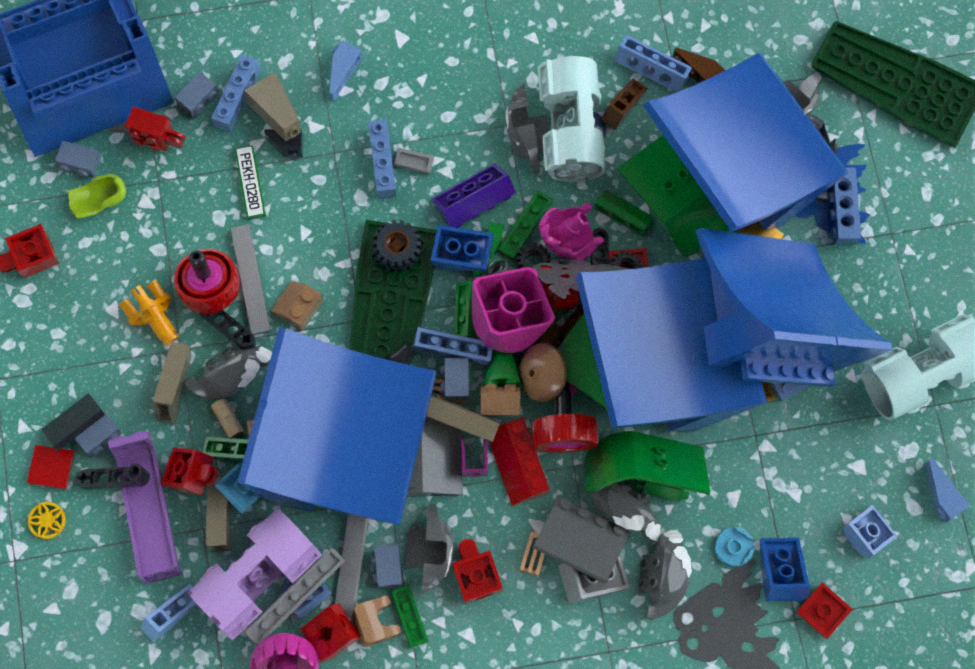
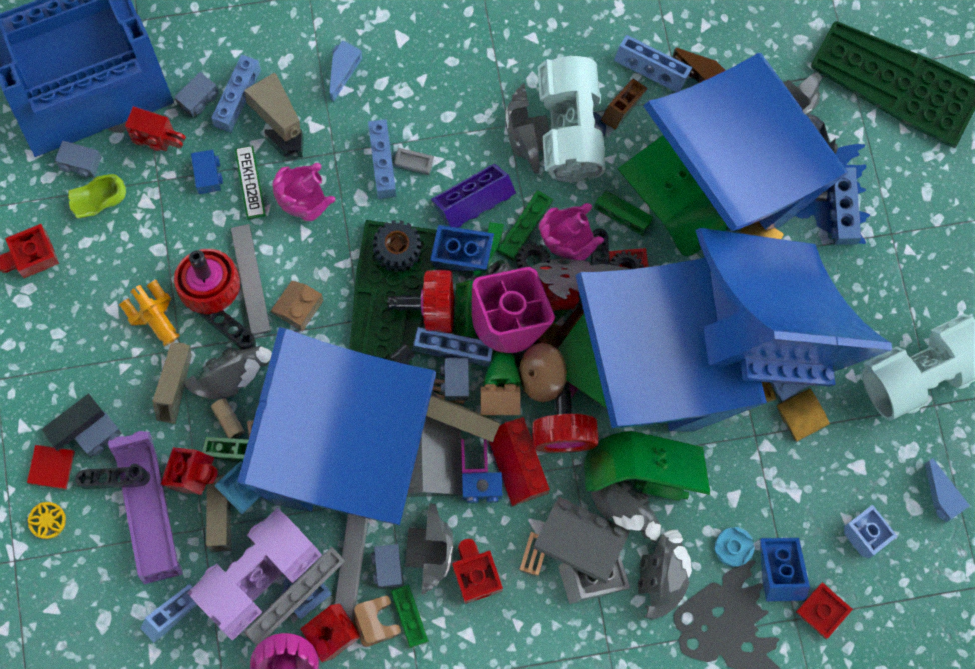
none -> blue brick [191,150,223,194]
none -> dark pink piece [272,163,335,221]
none -> red wheel [388,270,454,334]
none -> blue piece [462,472,502,503]
none -> pearl gold slope [776,388,830,441]

